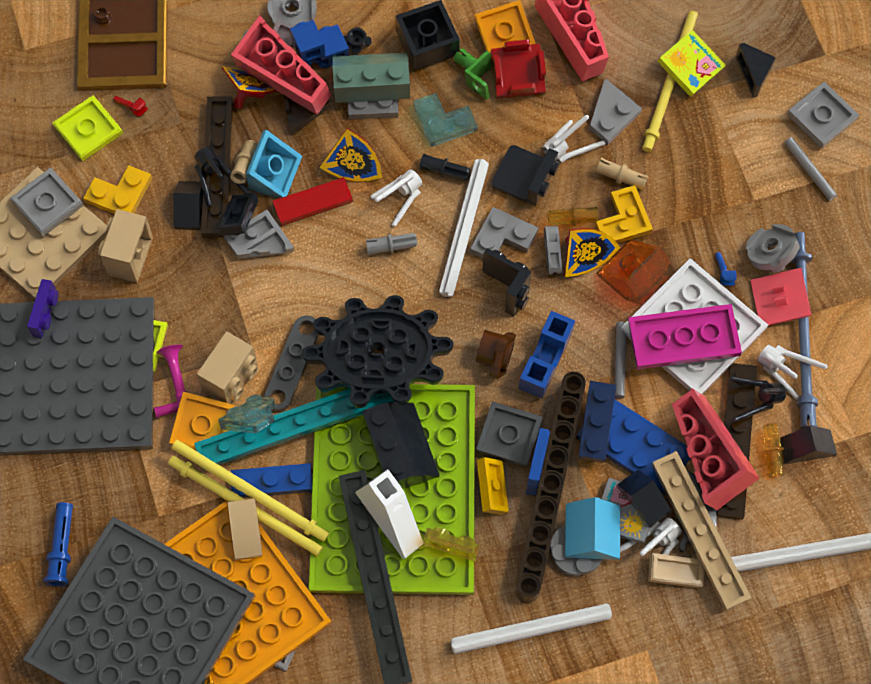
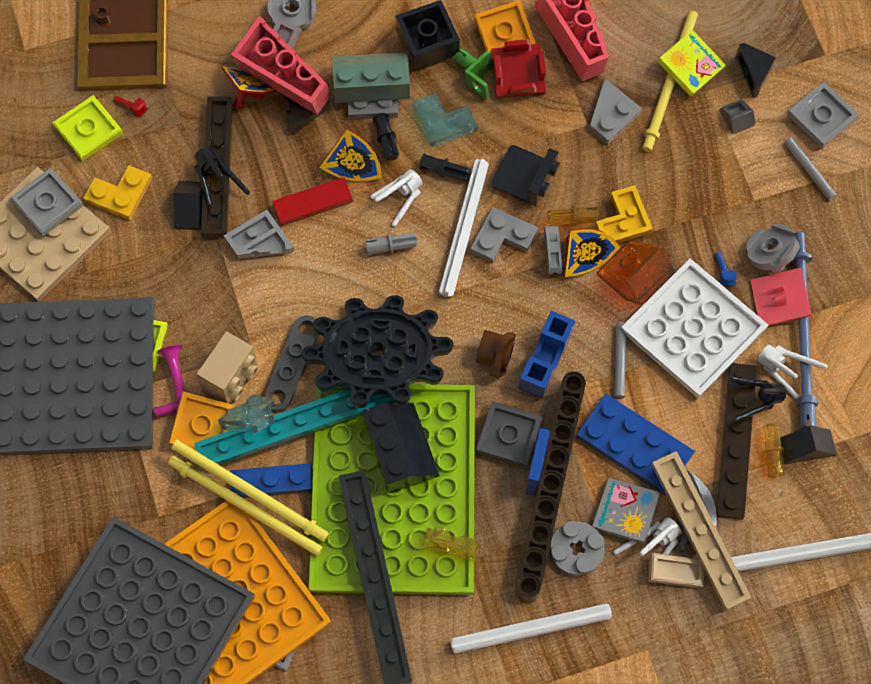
dark purple plate [27,279,58,338] -> none
blue pin [43,502,74,587] -> none
tan brick [98,209,153,283] -> none
black plate [218,193,259,236] -> none
tan slope [228,498,263,560] -> none
tan pin [230,140,258,184] -> none
medium azure slope [246,130,302,199] -> none
blue brick [290,20,349,69] -> none
black plate [344,27,372,54] -> none
white slope [355,470,424,559] -> none
yellow plate [477,457,509,515] -> none
black bracket [482,249,531,317] -> none
white plant [542,115,606,163] -> none
medium azure slope [565,497,620,560] -> none
dark blue plate [578,381,616,463] -> none
tan pin [596,157,648,191] -> none
black slope [617,470,671,527] -> none
dark pink plate [628,304,742,370] -> none
coral wedge [672,388,759,510] -> none
none -> black axle [372,113,399,161]
none -> flat silver slope [720,99,755,134]

